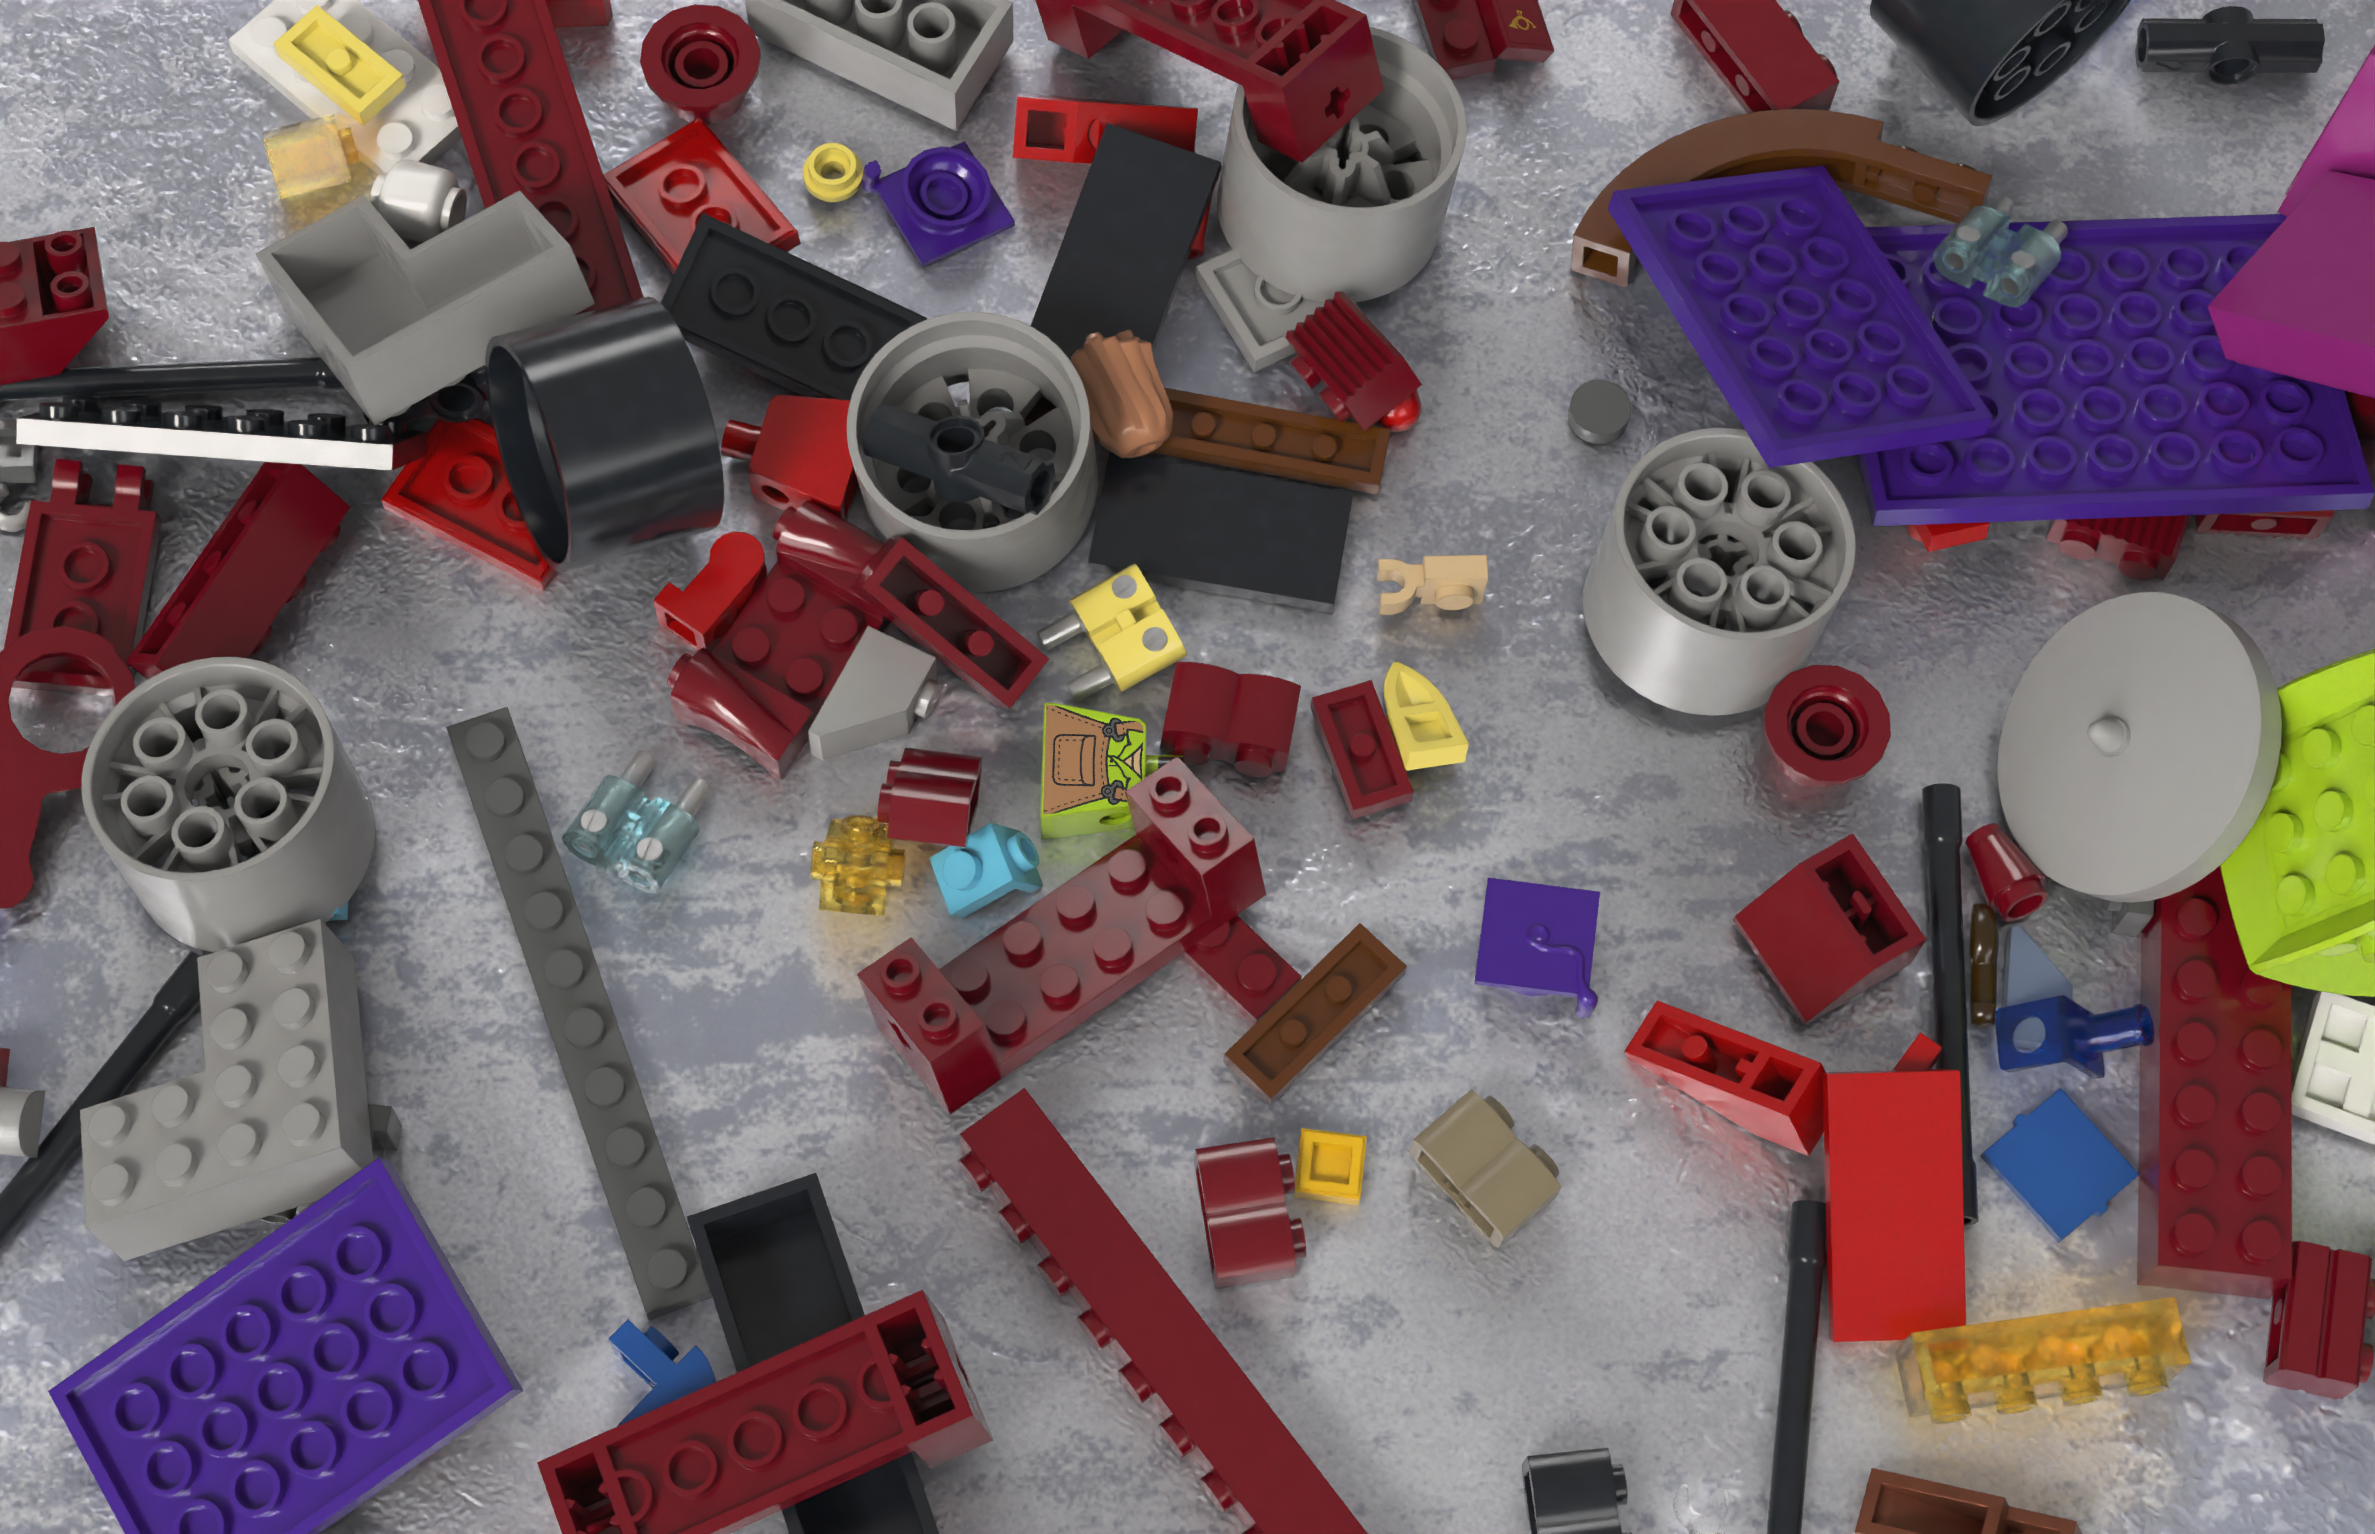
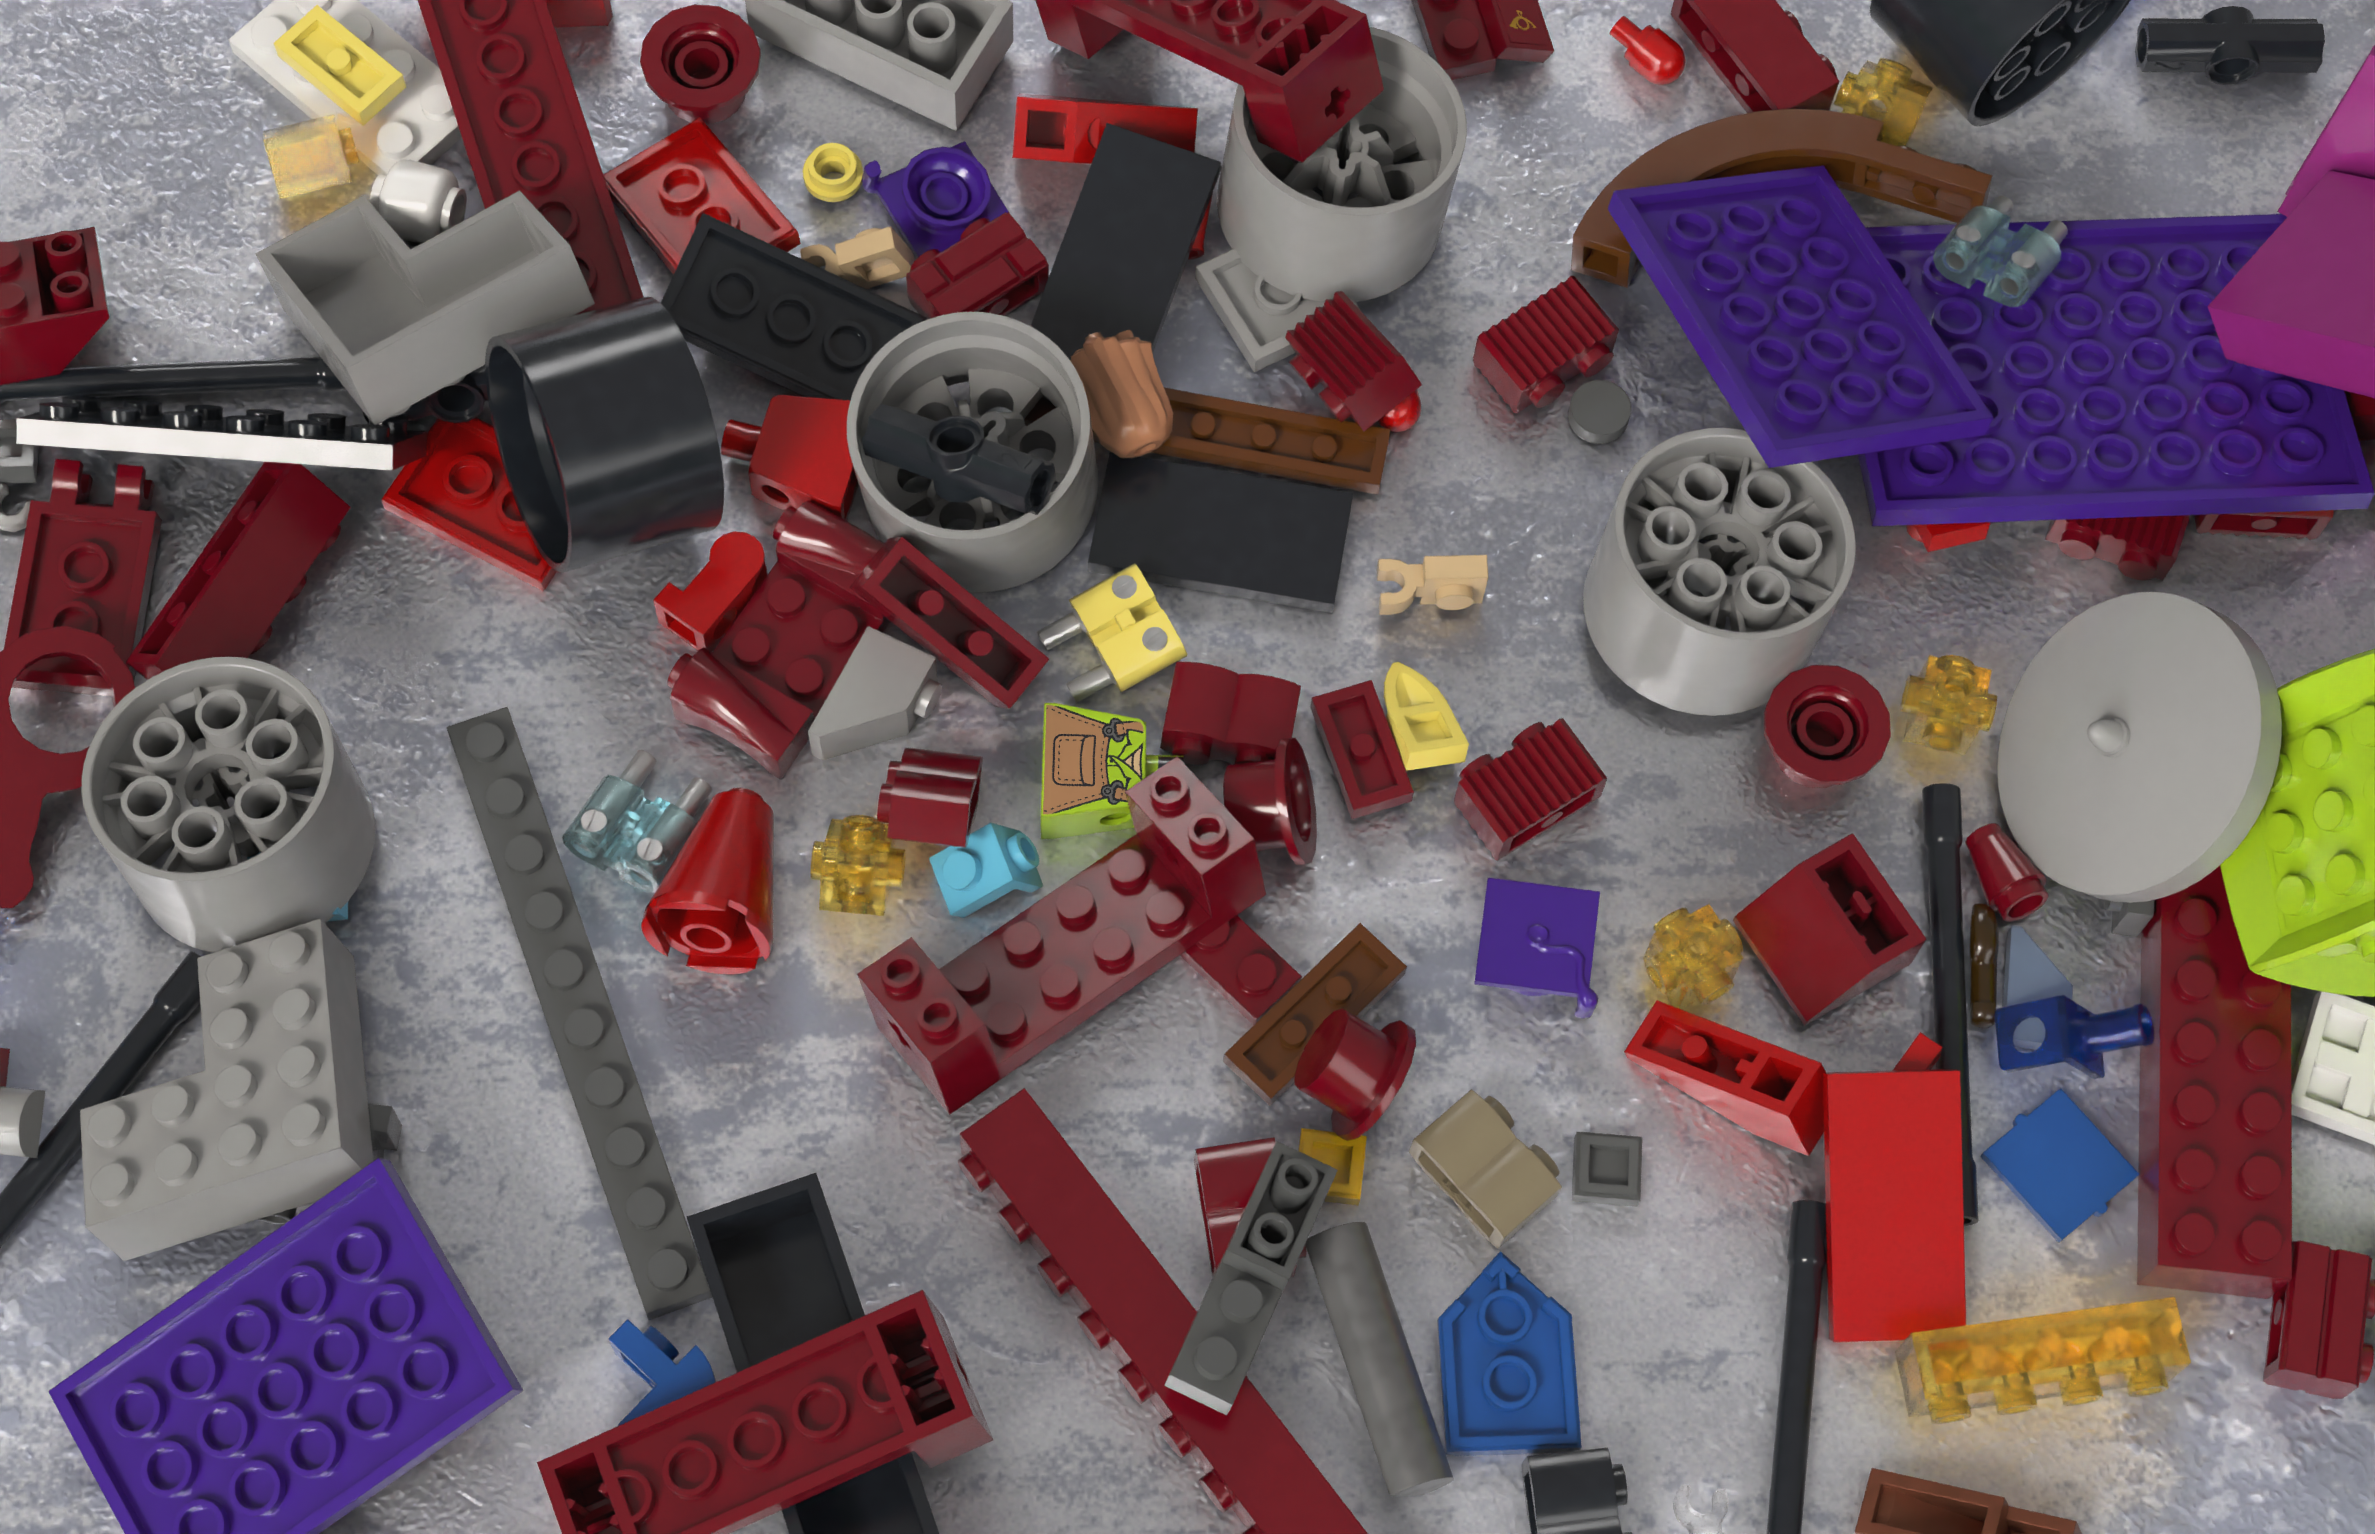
none -> red cone [641,788,774,974]
none -> tan plate [800,226,915,289]
none -> dark red brick [906,212,1049,319]
none -> dark grey slope [1164,1141,1338,1415]
none -> dark red piece [1223,738,1317,865]
none -> dark red piece [1294,1008,1416,1141]
none -> flat silver brick [1305,1222,1454,1496]
none -> blue tile [1437,1251,1582,1456]
none -> dark red brick [1454,718,1607,861]
none -> dark red brick [1473,276,1619,414]
none -> dark grey tile [1572,1132,1642,1207]
none -> red cylinder [1609,16,1686,85]
none -> clear yellow brick [1643,904,1744,1010]
none -> clear yellow brick [1834,58,1933,146]
none -> clear yellow brick [1900,655,1997,755]

